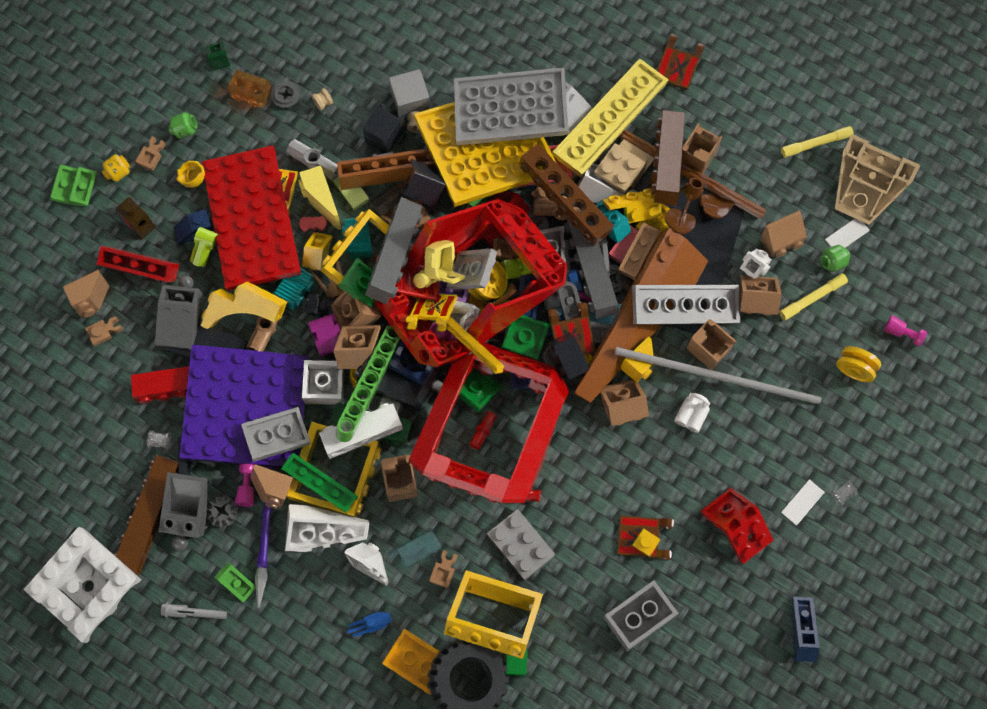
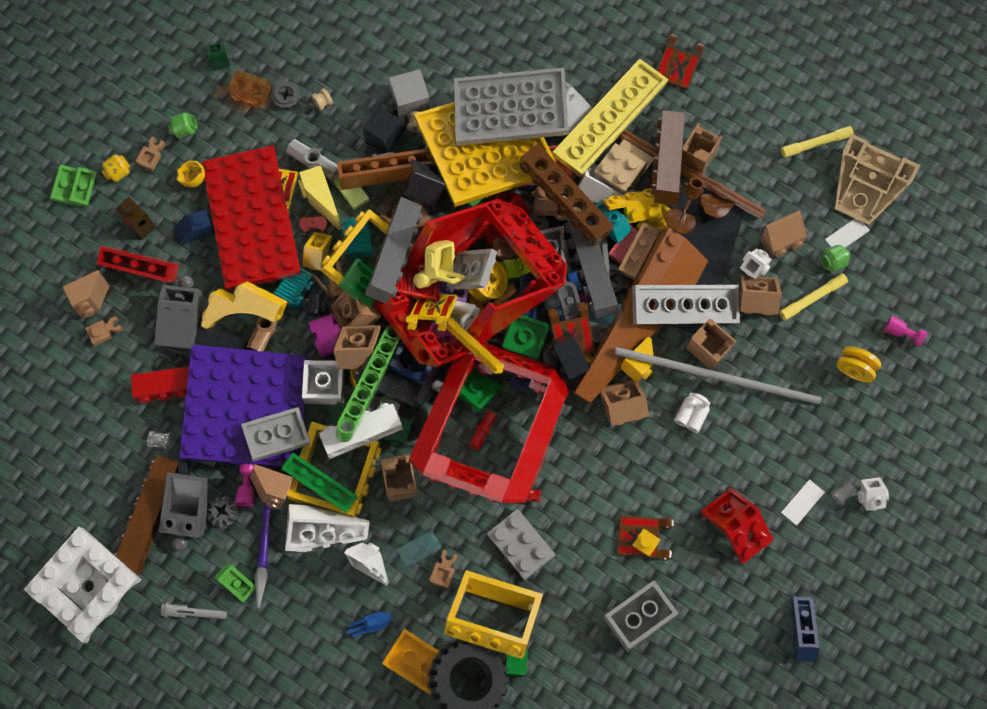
lime piece [190,227,218,267] -> none
none -> white brick [858,477,889,511]

